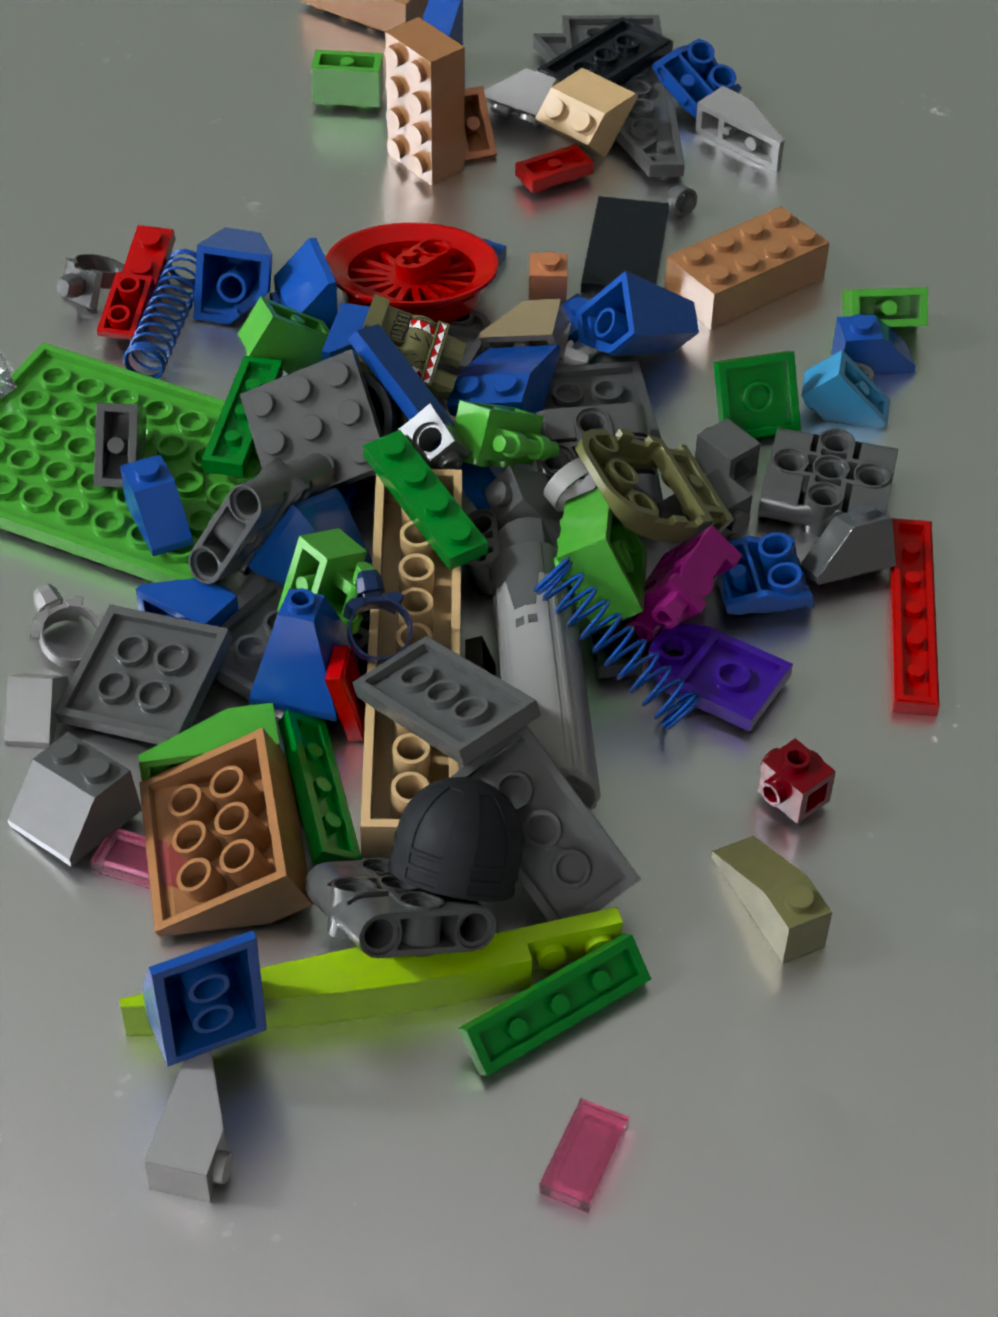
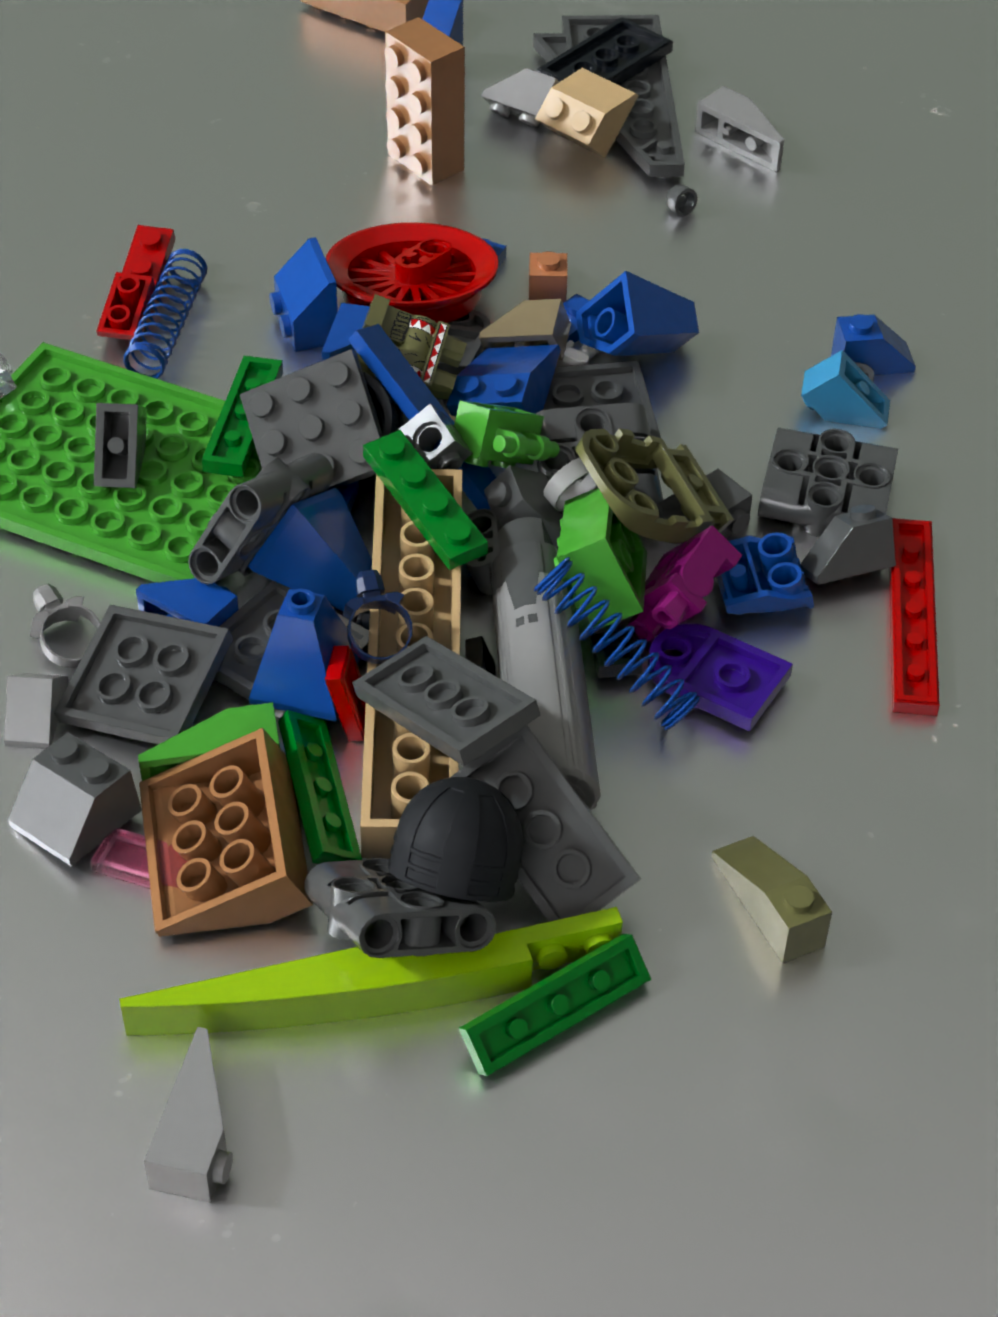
dark grey piece [56,254,124,310] -> none
blue slope [120,454,193,556] -> none
blue slope [142,930,267,1067] -> none
blue slope [193,227,273,325] -> none
bright green brick [237,296,330,374] -> none
bright green brick [277,528,374,636] -> none
bright green brick [311,50,384,109] -> none
nougat slope [464,86,497,161] -> none
red plate [515,144,594,193] -> none
clear pink tile [539,1098,629,1213] -> none
black tile [580,196,669,295] -> none
blue slope [652,39,742,118] -> none
medium nougat brick [664,206,830,331] -> none
dark grey brick [695,418,761,484] -> none
green tile [713,351,801,438] -> none
dark red brick [758,738,836,824] -> none
bright green brick [842,287,928,327] -> none

